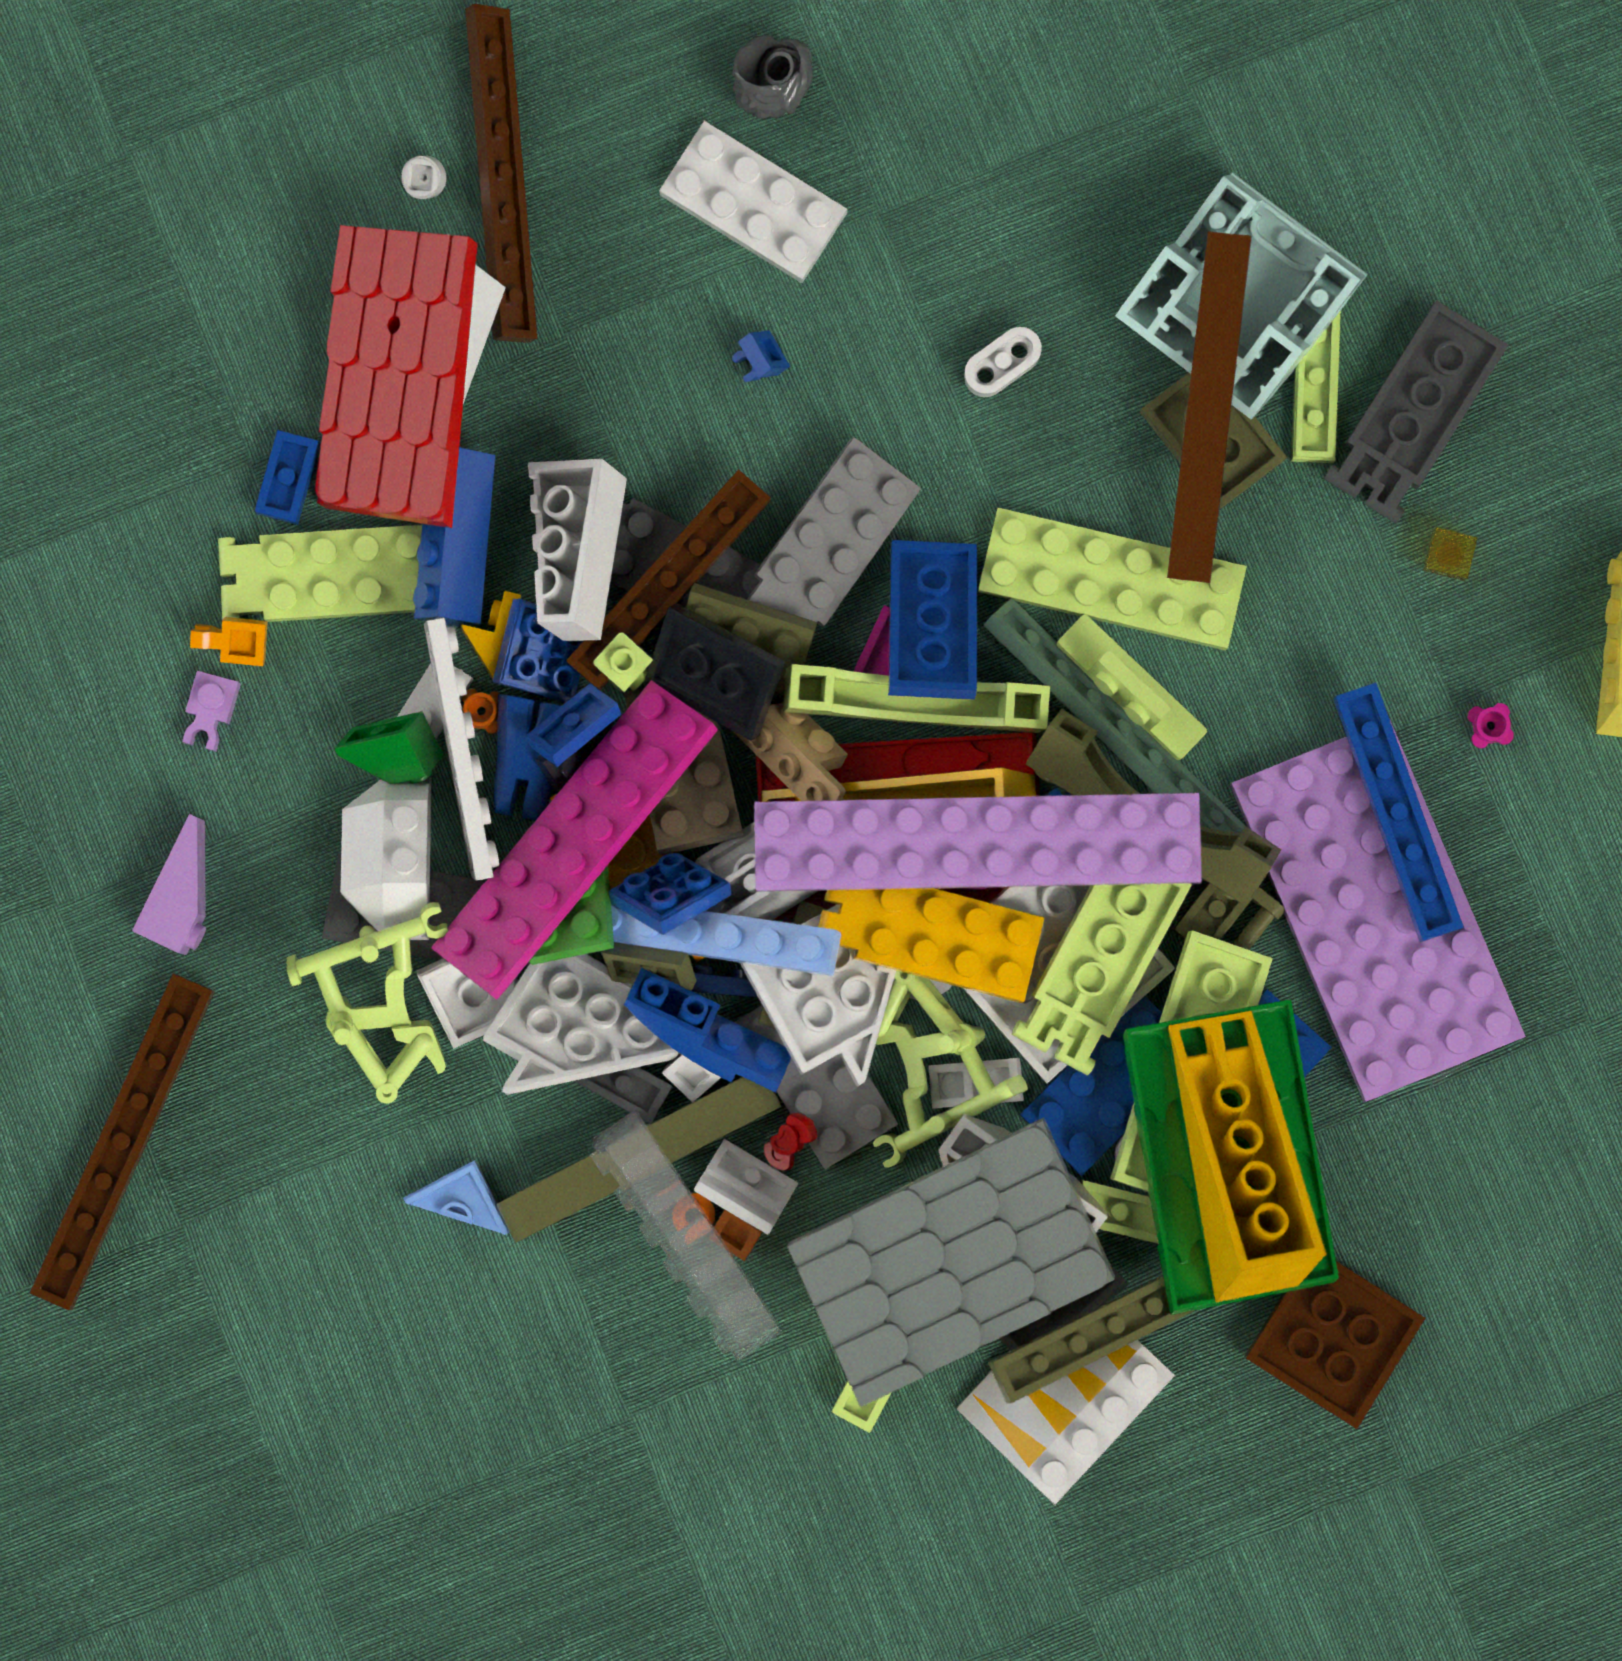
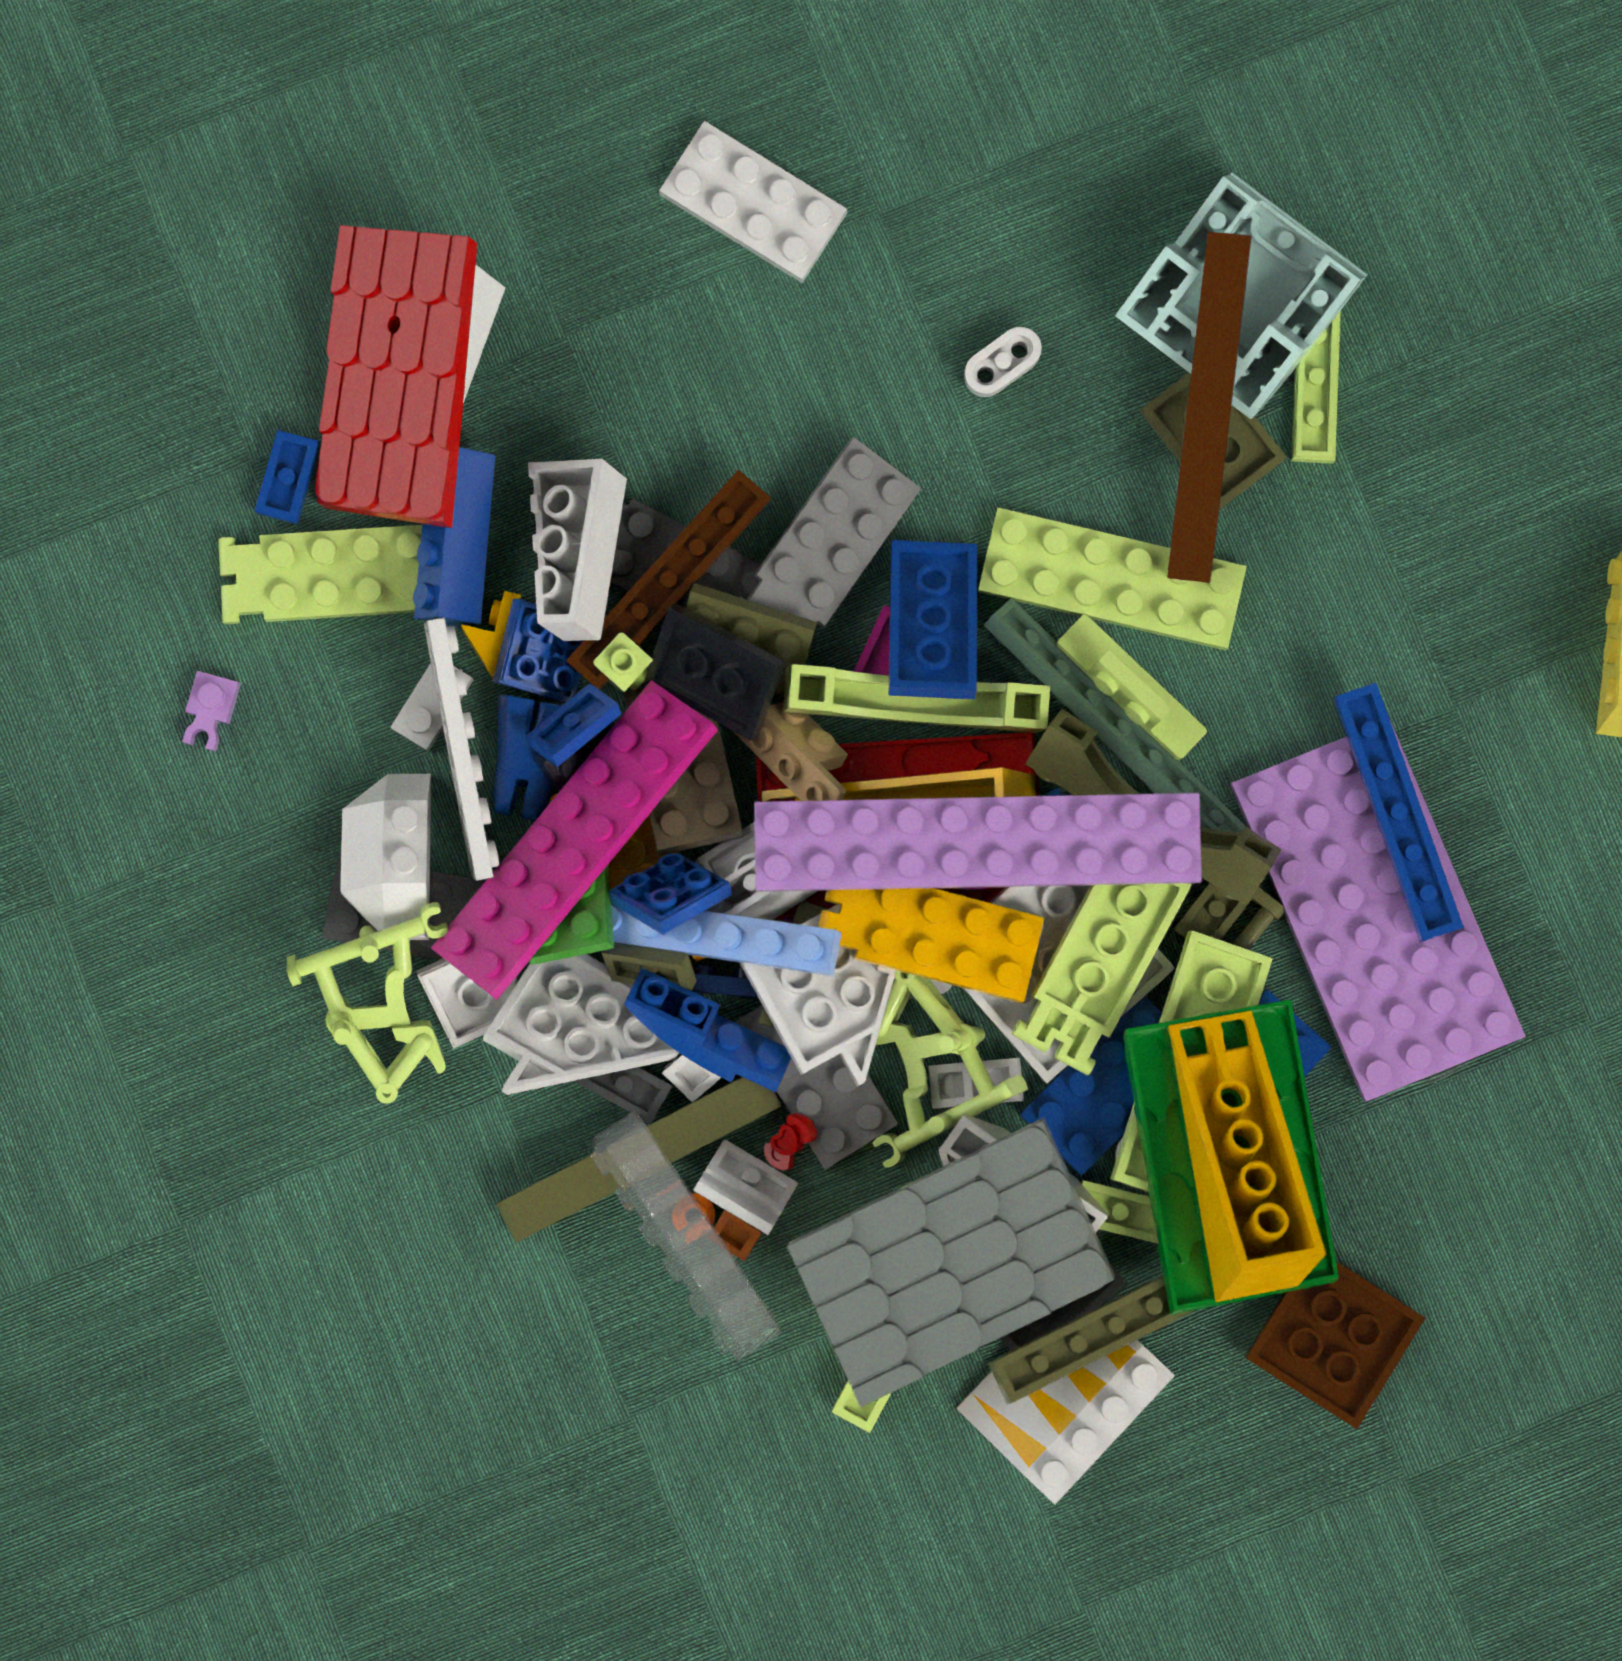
reddish brown plate [30,973,215,1311] -> none
lavender slope [132,814,206,955] -> none
light orange plate [190,617,268,666] -> none
green slope [334,711,444,784] -> none
white tile [401,156,446,199] -> none
light blue tile [403,1160,510,1235] -> none
orange plate [462,689,500,734] -> none
reddish brown plate [465,3,538,343] -> none
dark grey hair [732,35,813,119] -> none
blue tile [732,330,791,382] -> none
dark grey hinge [1323,300,1509,524] -> none
clear yellow plate [1423,527,1478,581] -> none
dark pink plate [1467,703,1514,749] -> none

